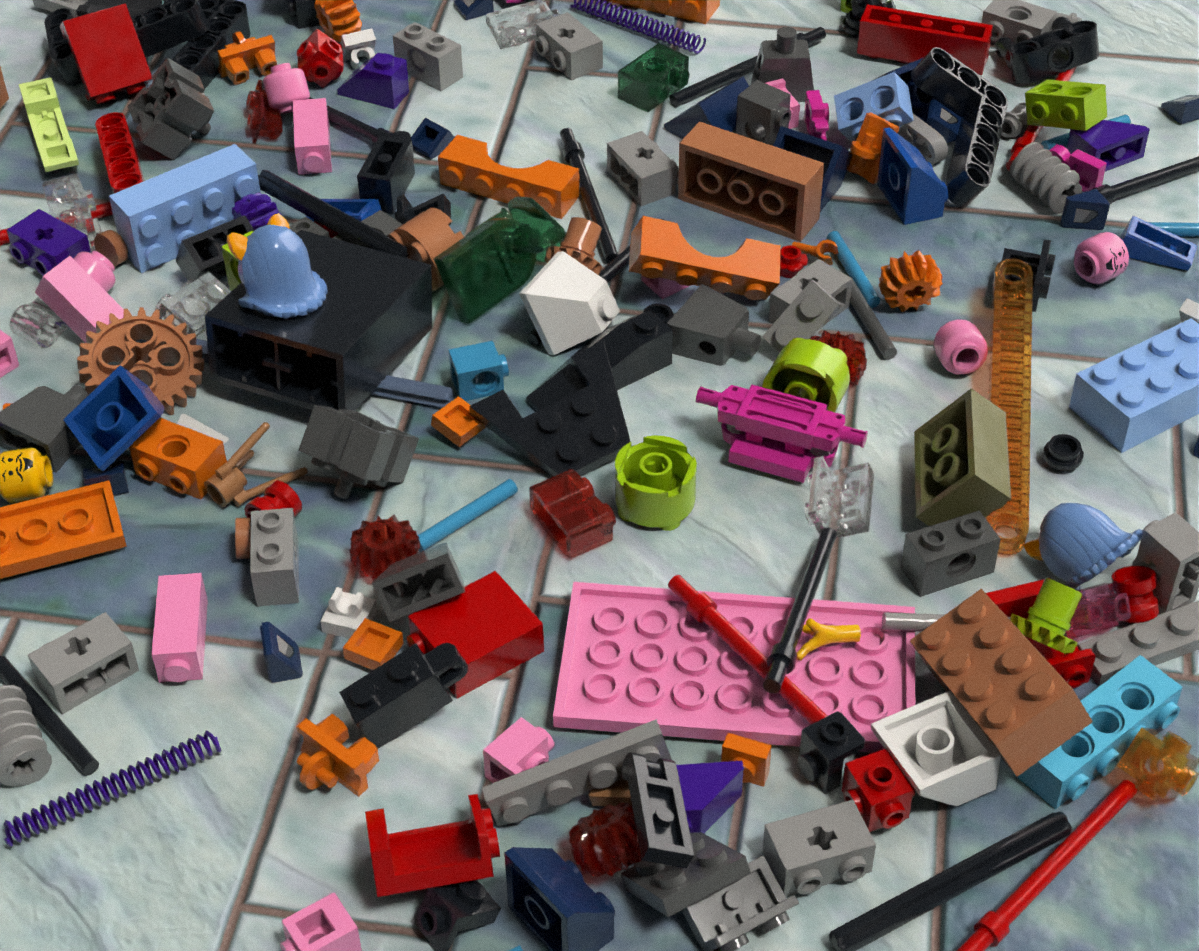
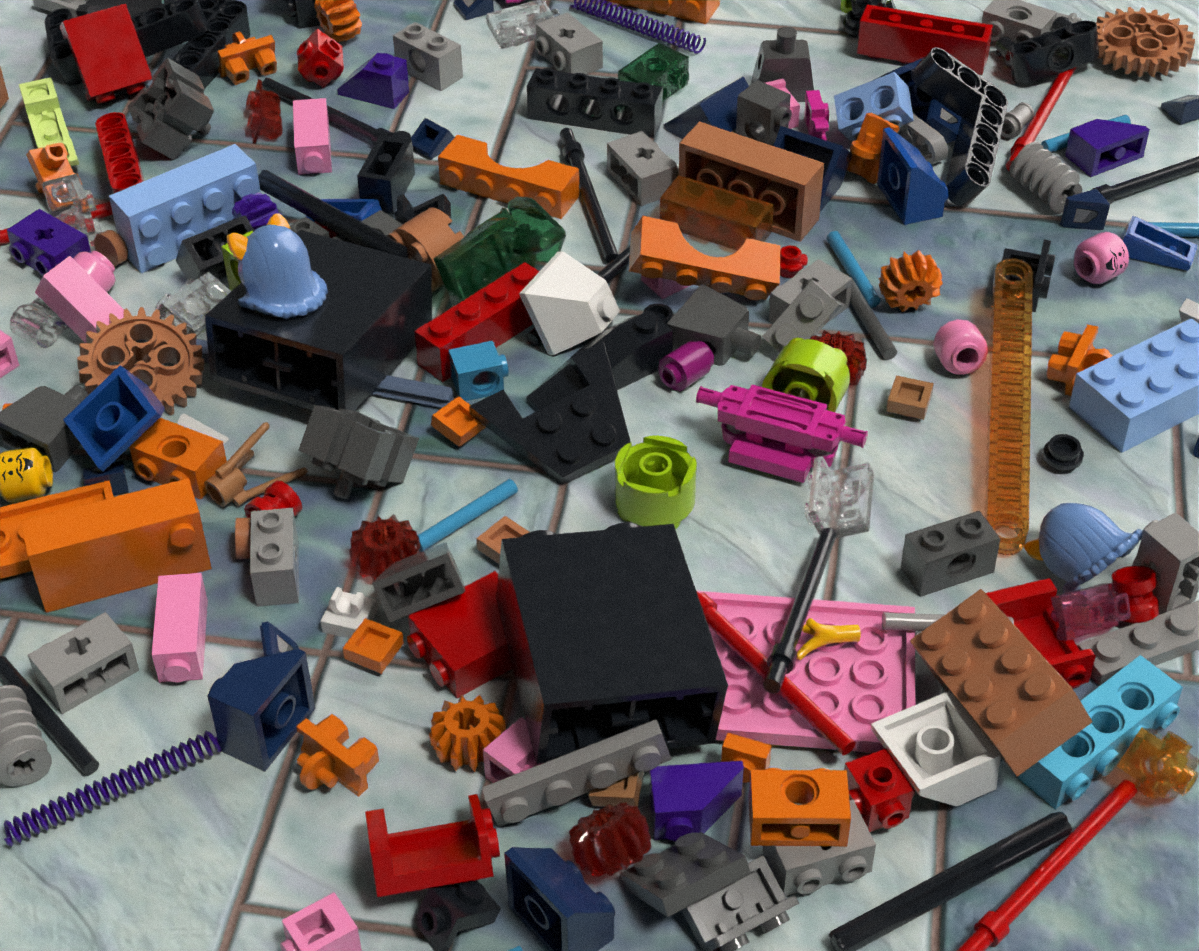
bright pink head [263,63,310,114] -> none
black brick [339,643,468,749] -> none
white tile [341,29,376,69] -> none
clear red brick [529,469,616,559] -> none
nougat gear [544,217,602,275] -> none
black plate [622,752,695,868] -> none
black bar [669,27,826,107] -> none
orange hand [792,240,838,266] -> none
black bracket [798,711,865,794] -> none
olive brick [914,389,1011,526] -> none
lime gear [1010,578,1083,654] -> none
lime brick [1025,80,1108,131] -> none
dark pink plate [1049,144,1107,192] -> none
none -> orange brick [20,478,212,613]
none -> orange hips [26,142,85,210]
none -> dark blue slope [207,649,316,772]
none -> red brick [415,262,539,382]
none -> orange gear [429,694,506,772]
none -> nougat plate [476,516,529,564]
none -> black brick [496,522,728,764]
none -> black brick [526,68,663,138]
none -> magenta brick [659,341,714,391]
none -> clear orange brick [660,175,774,250]
none -> orange brick [748,768,851,847]
none -> medium nougat plate [886,375,934,420]
none -> orange hips [1047,324,1112,396]
none -> nougat gear [1095,7,1195,77]

